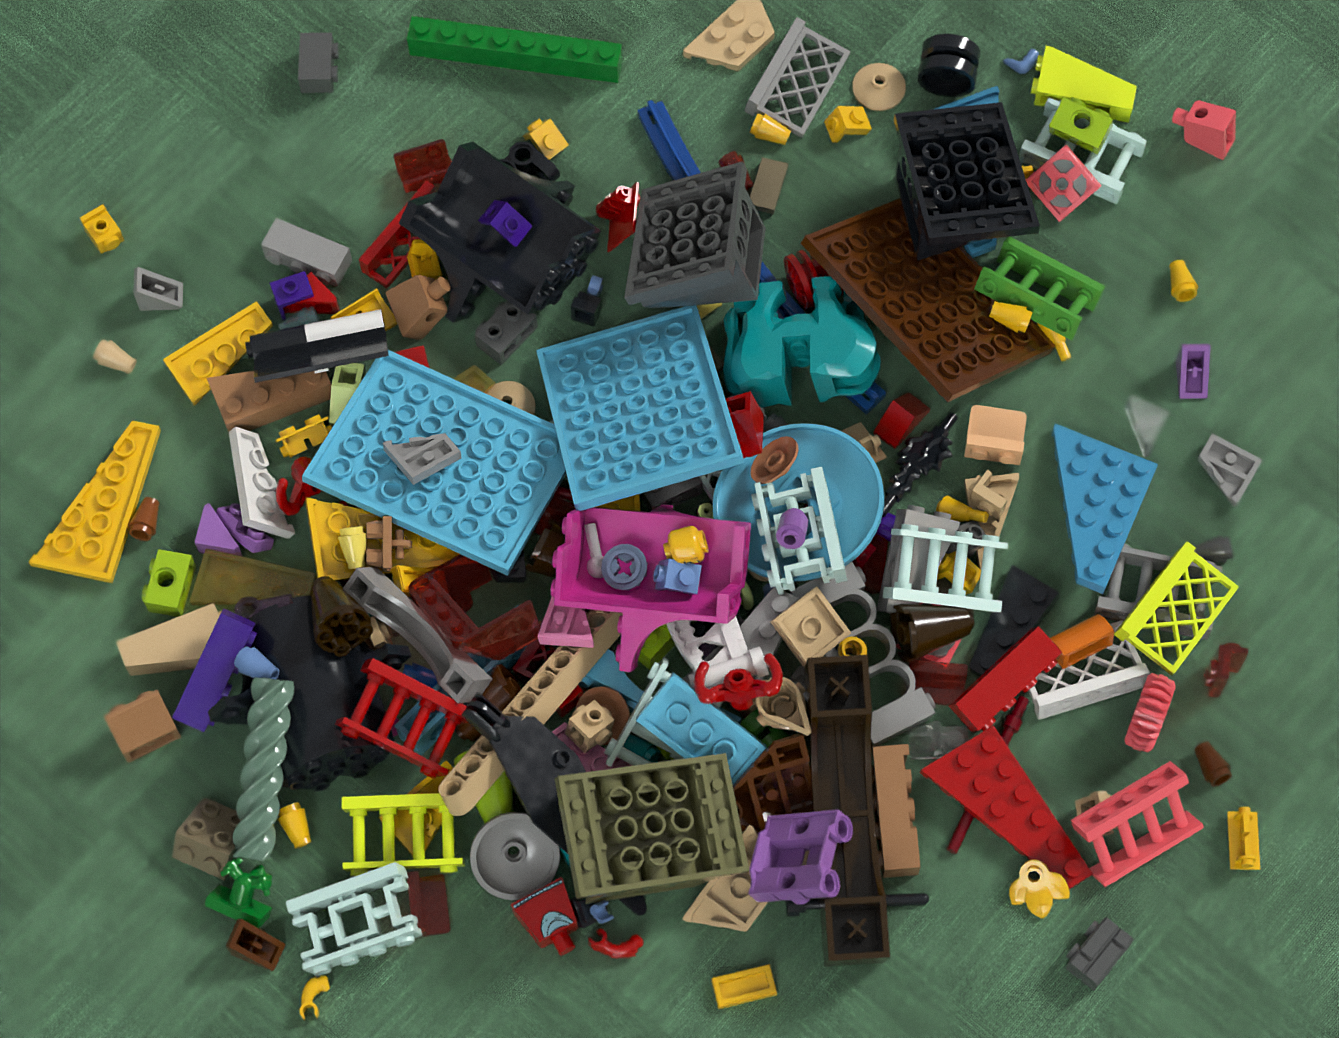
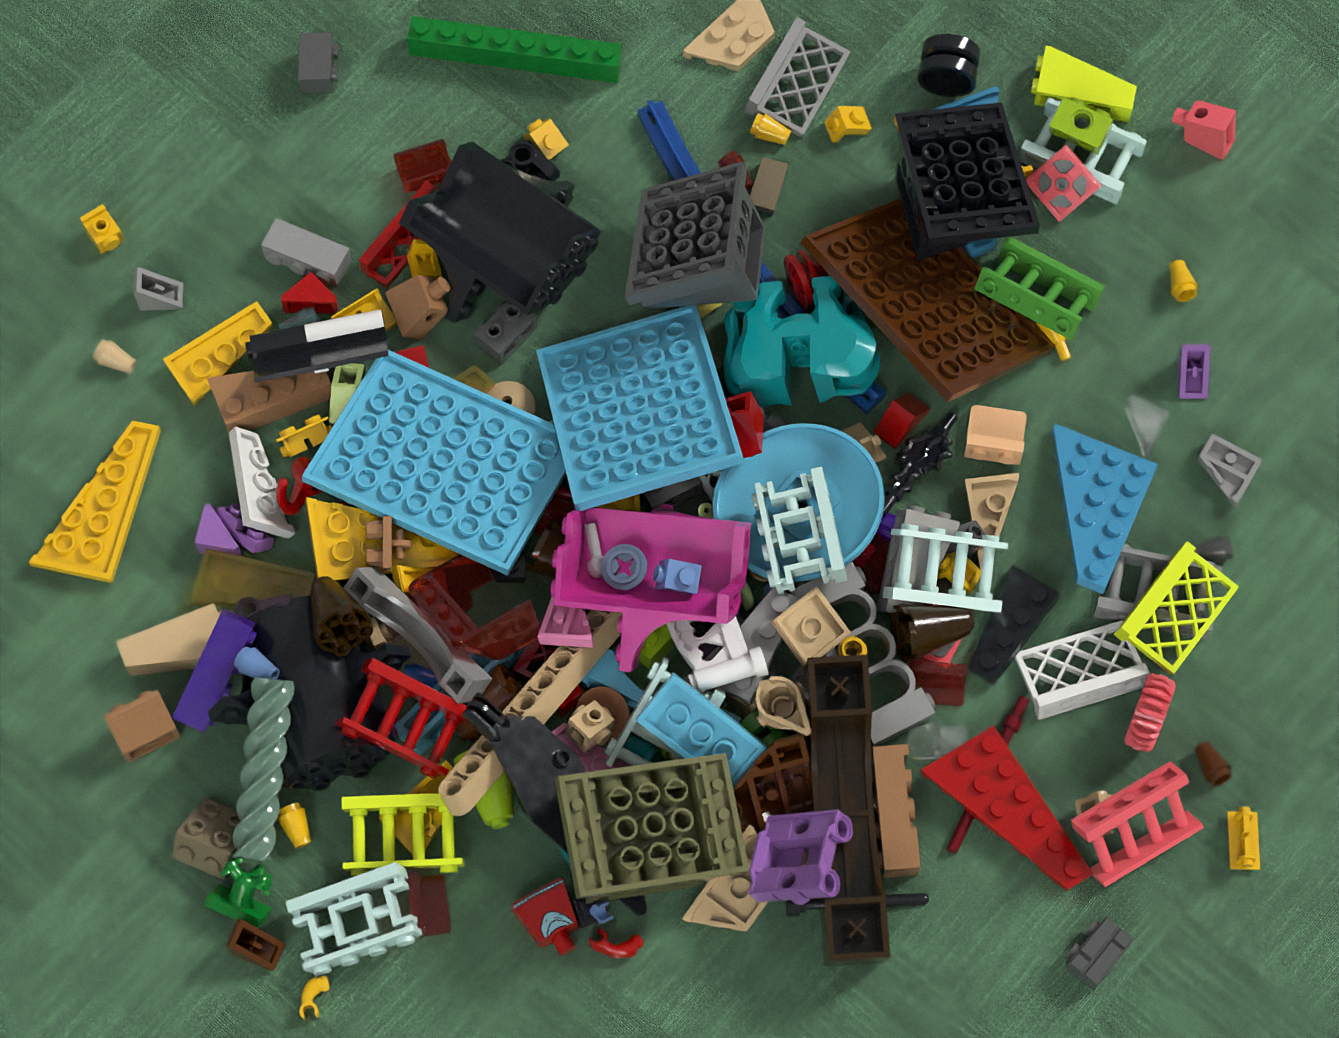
dark orange cone [128,497,160,541] -> none
lime brick [142,549,196,617] -> none
dark purple bracket [270,271,314,320] -> none
light yellow cone [338,526,366,569] -> none
light grey wing [383,433,461,485] -> none
light grey dish [470,812,560,900] -> none
dark purple bracket [478,200,532,247] -> none
black piece [571,275,604,327] -> none
red hinge [596,182,640,252] -> none
yellow head [663,526,709,564] -> none
red piece [694,653,783,710] -> none
yellow tile [711,964,777,1009] -> none
nougat dish [751,436,799,484] -> none
medium lavender brick [776,508,808,549] -> none
tan dish [852,63,906,111] -> none
yellow cone [936,495,989,523] -> none
red brick [949,626,1062,732] -> none
tan bracket [969,470,1007,519] -> none
yellow cone [989,301,1033,333] -> none
medium blue animal [1003,49,1039,74] -> none
yellow plate [1009,859,1070,918] -> none
orange brick [1050,614,1114,669] -> none
clear red bracket [1204,643,1248,698] -> none

